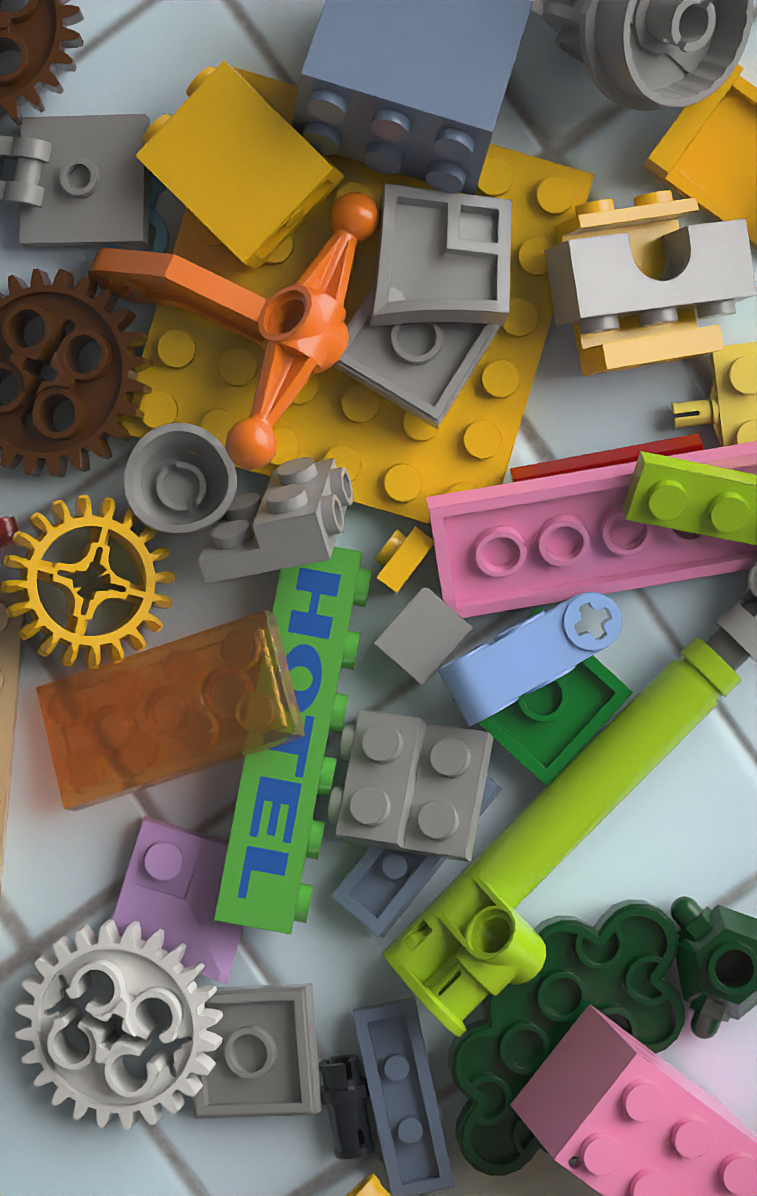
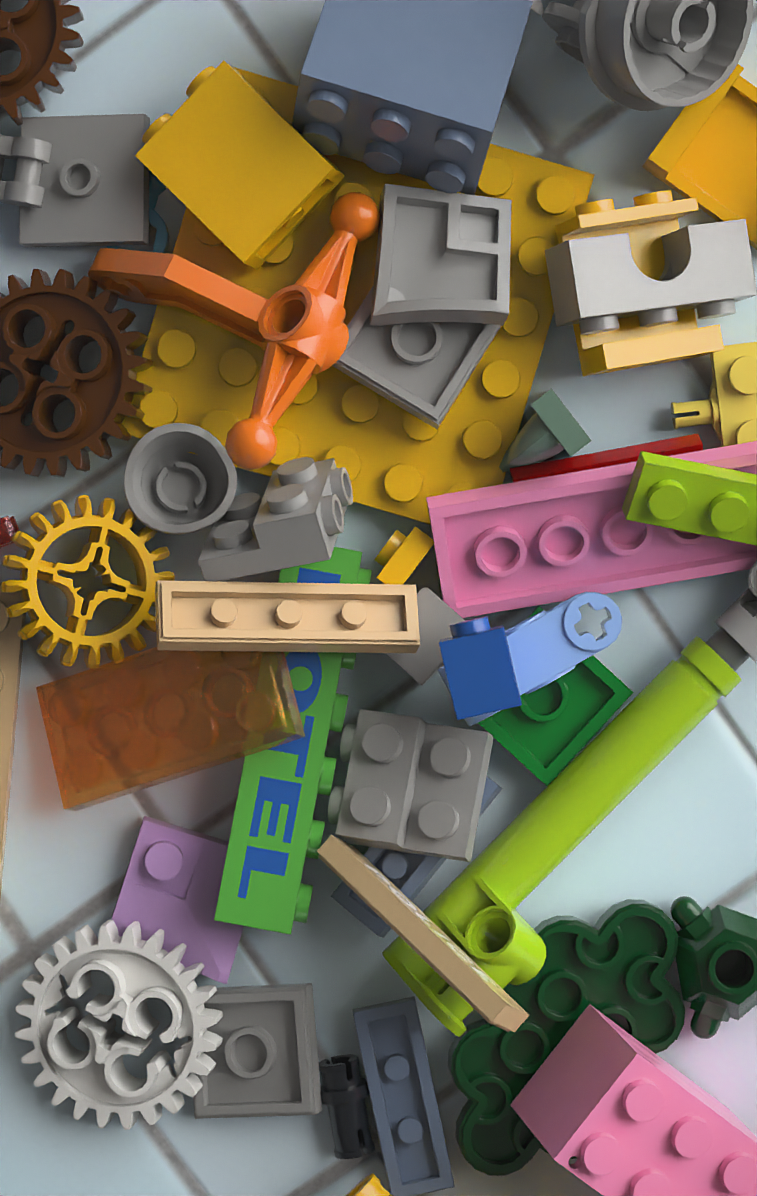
none -> tan tile [155,580,420,653]
none -> tan tile [317,834,529,1032]
none -> blue brick [439,616,522,720]
none -> sand green tile [499,388,592,472]

